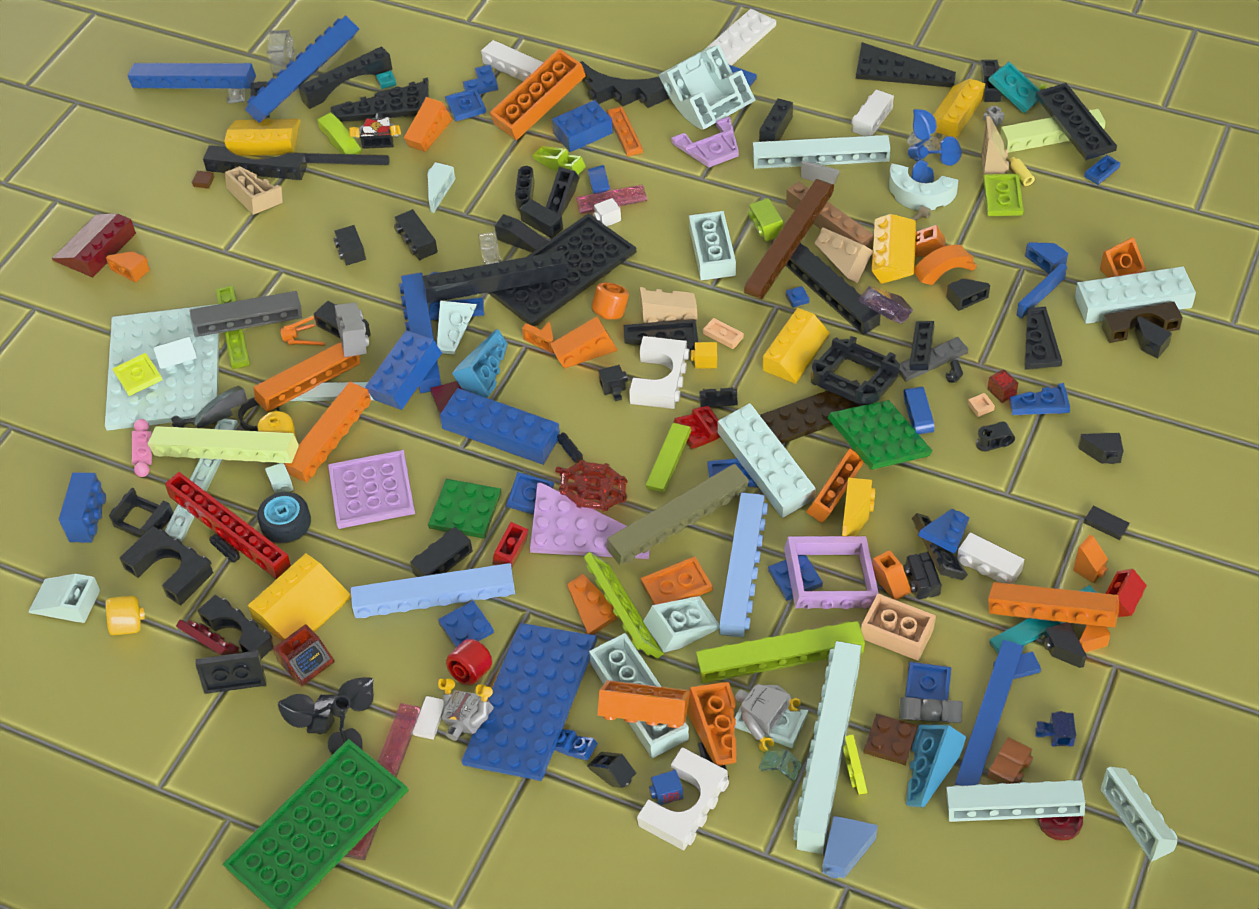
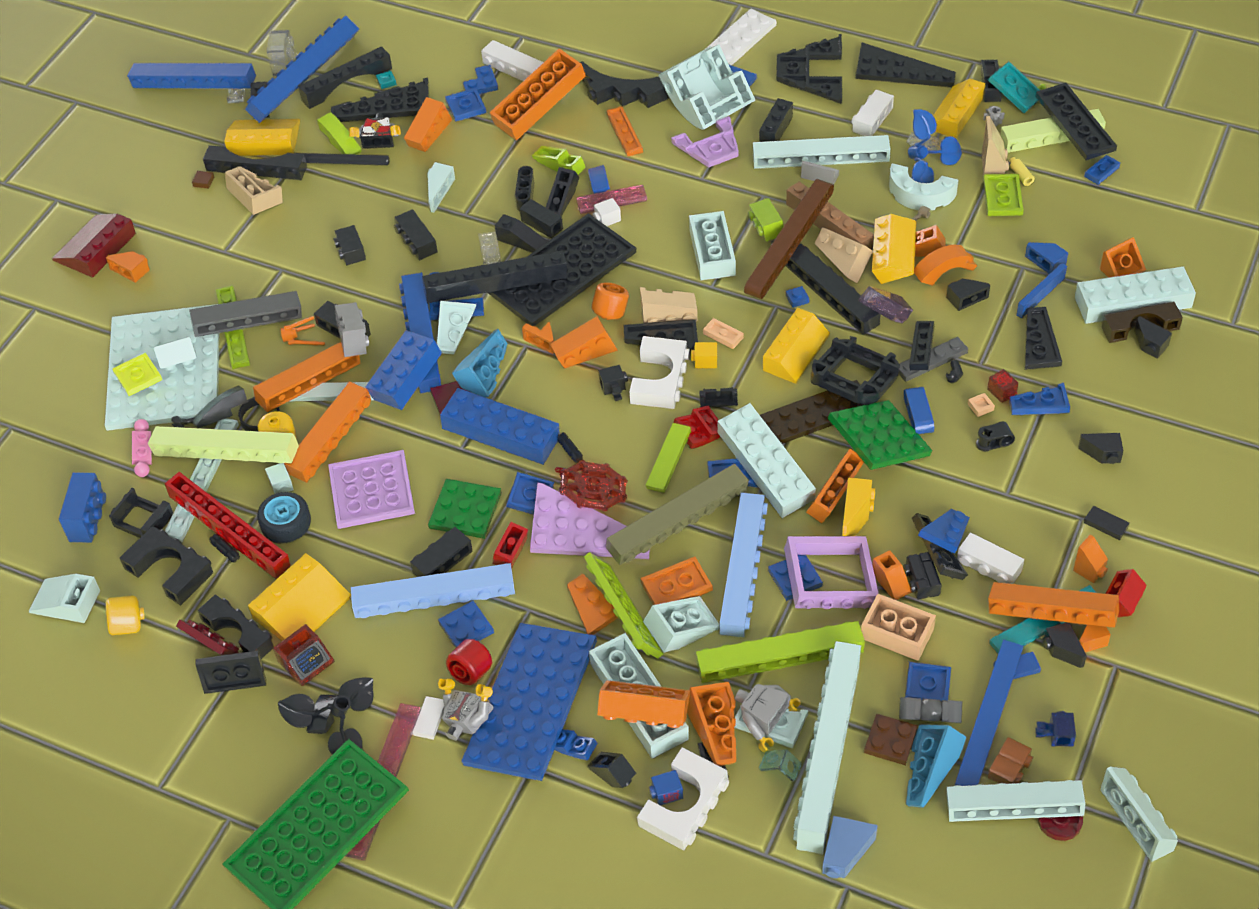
blue brick [552,100,613,152] -> none
neon yellow plate [843,735,867,795] -> none
none -> black wing [776,34,842,103]

